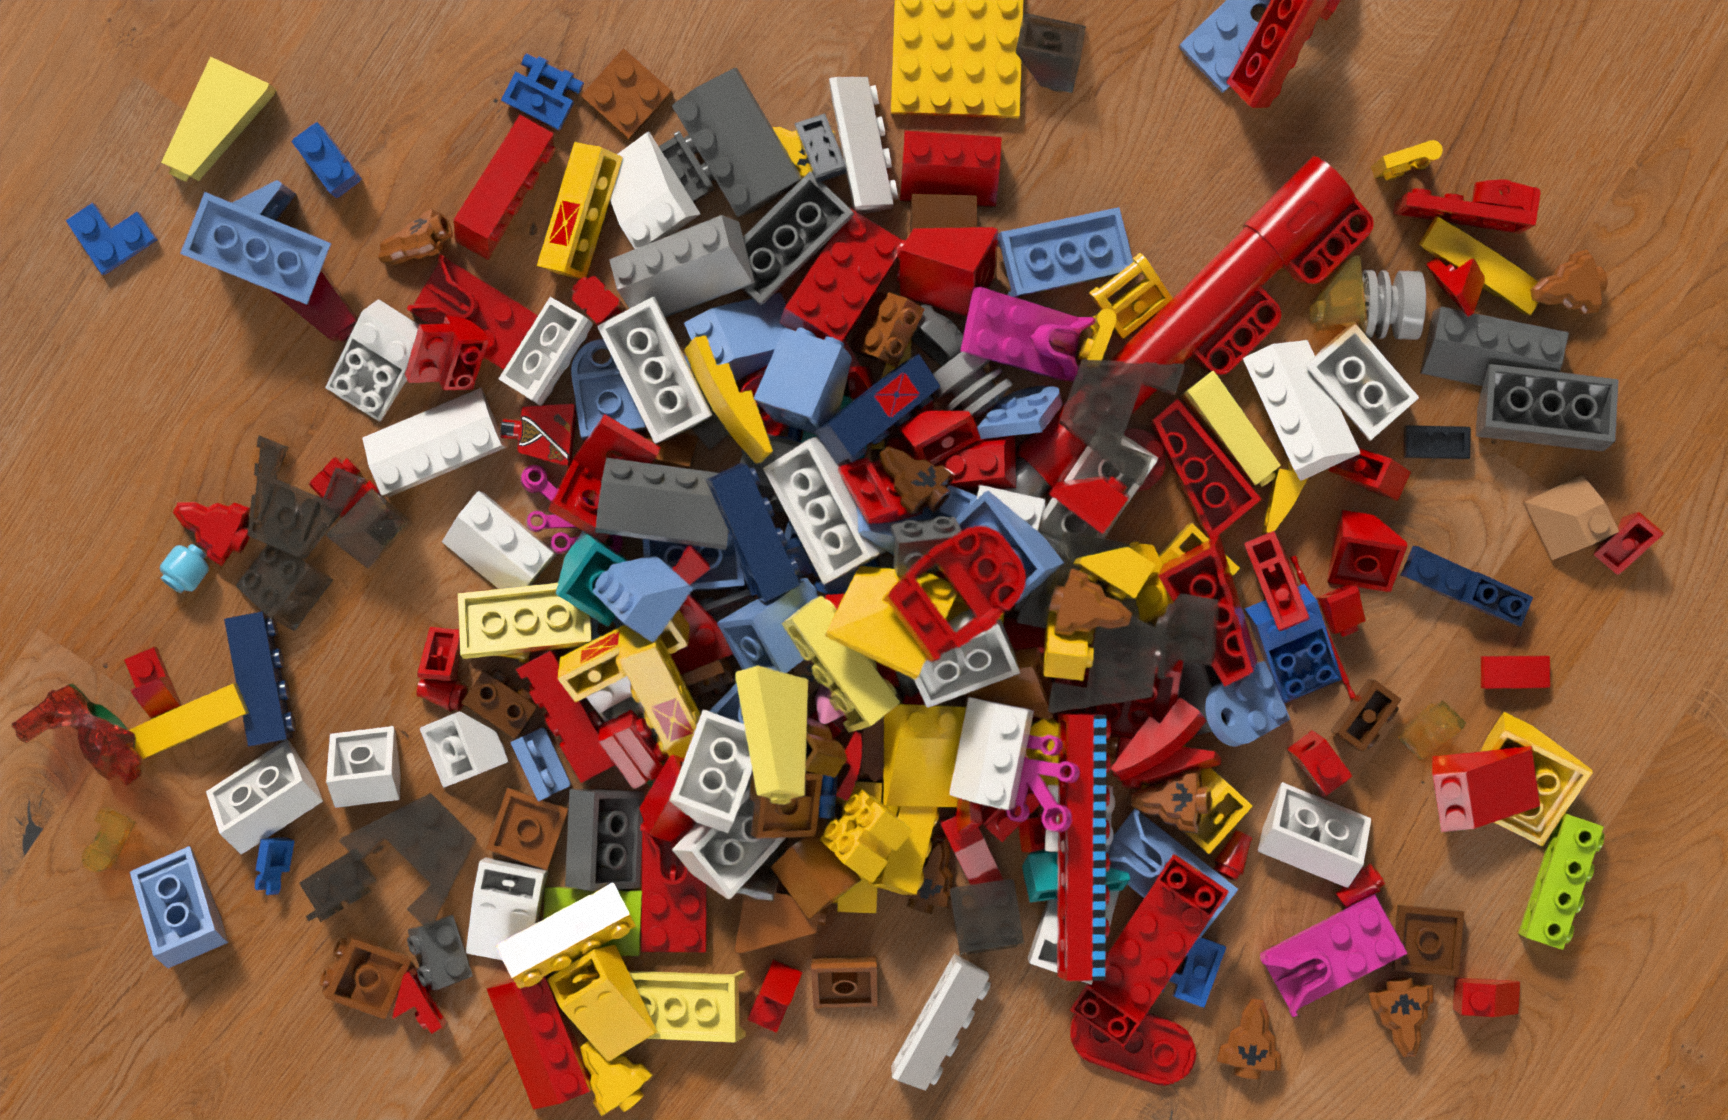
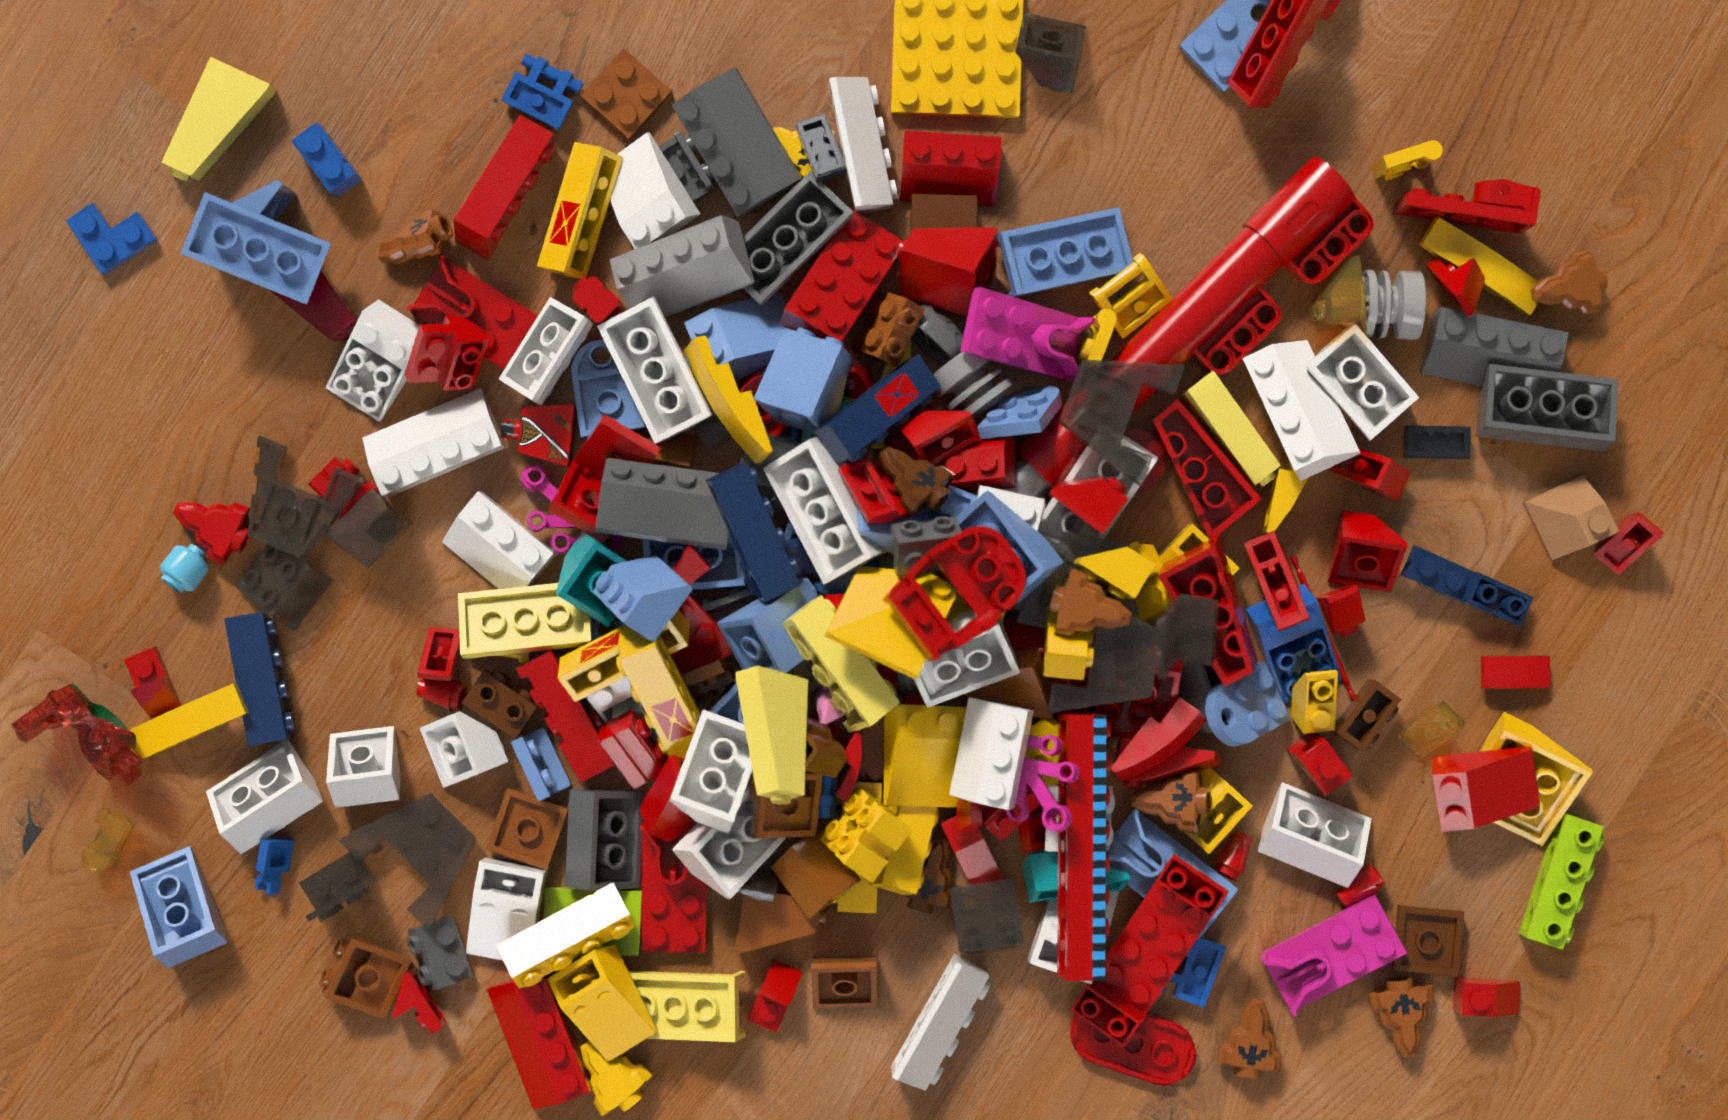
none -> yellow slope [1291,670,1338,734]

